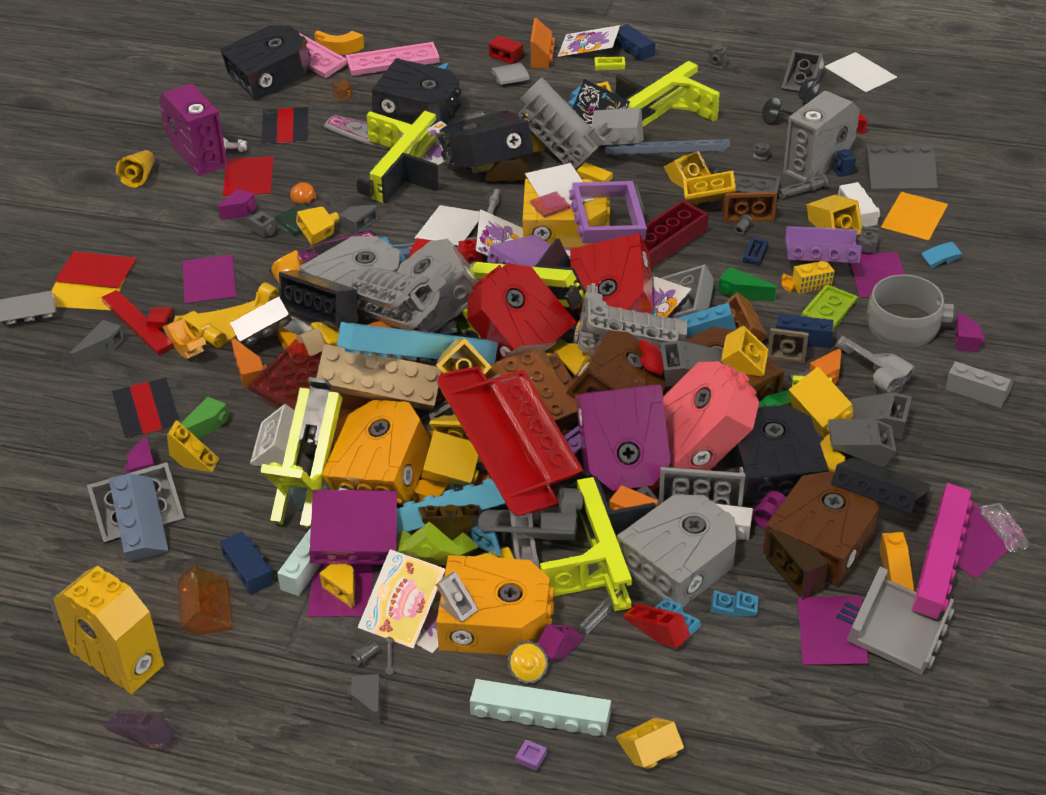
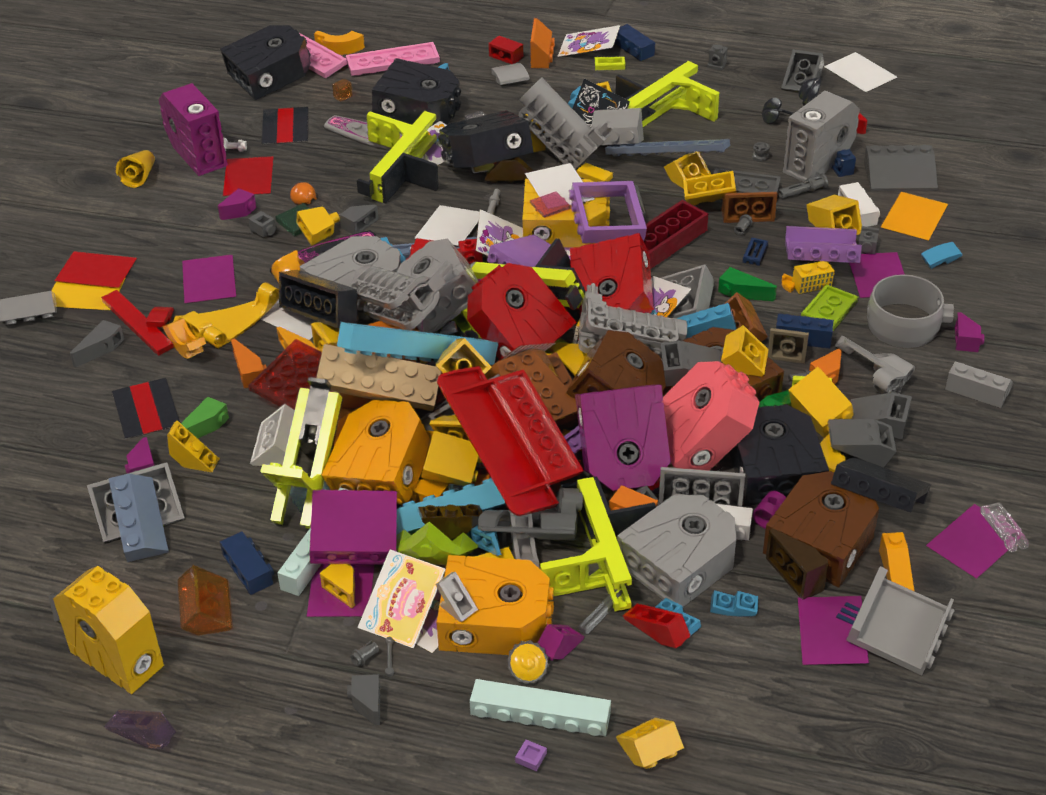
slope [230,297,293,346] -> none
tan panel [296,328,325,356] -> none
red slope [638,339,663,375] -> none
dark pink brick [912,483,973,619] -> none

